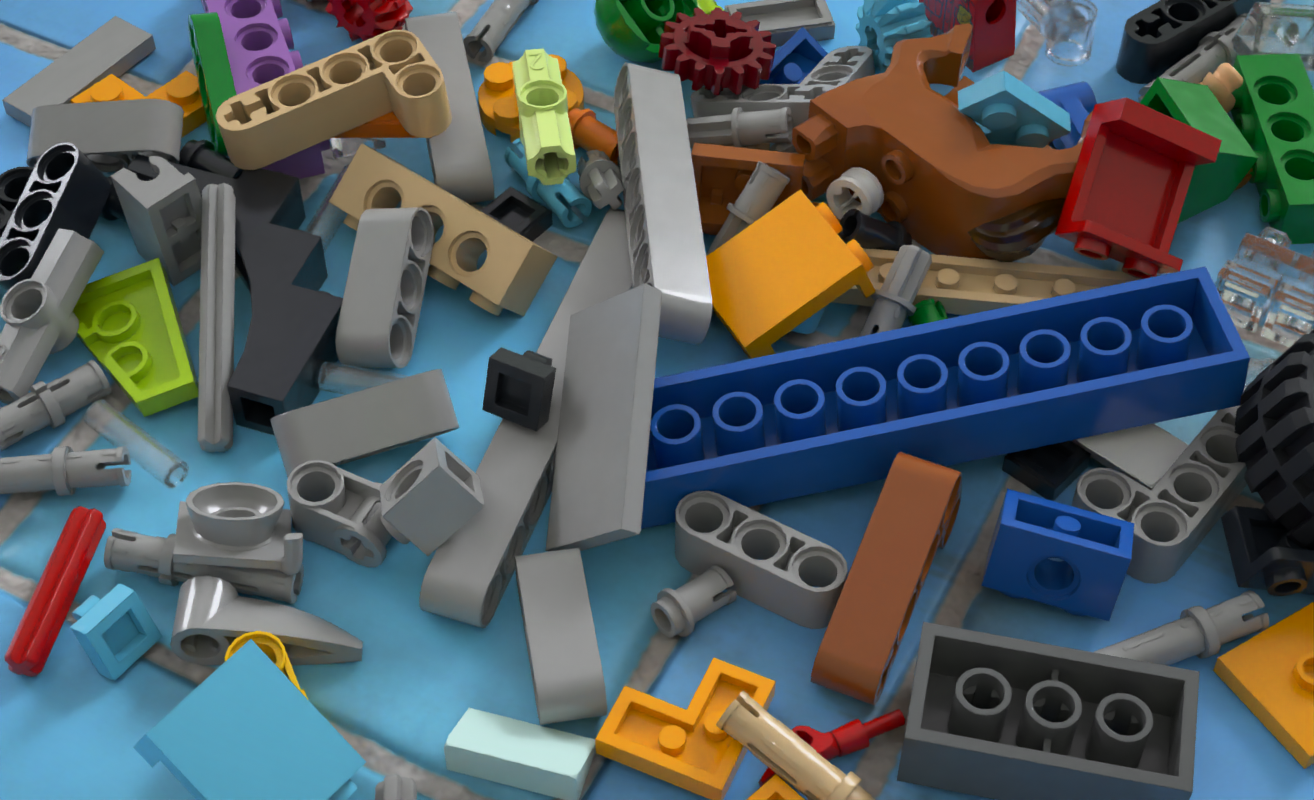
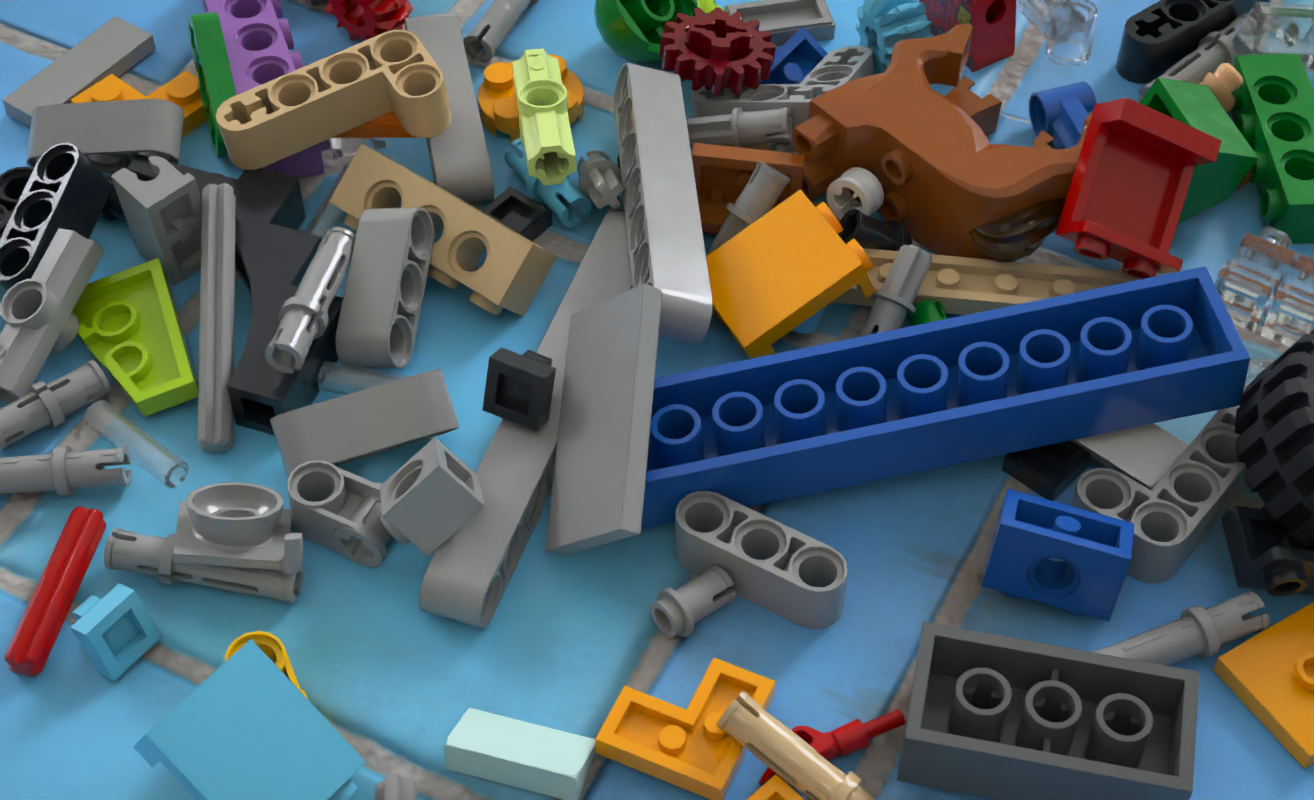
light grey piece [170,576,363,665] -> none
black pin [178,140,244,179] -> none
light grey beam [514,548,607,725] -> none
orange pin [568,108,619,165] -> none
dark orange beam [811,452,962,706] -> none
medium azure plate [958,70,1071,148] -> none
none -> light grey pin [265,227,356,373]

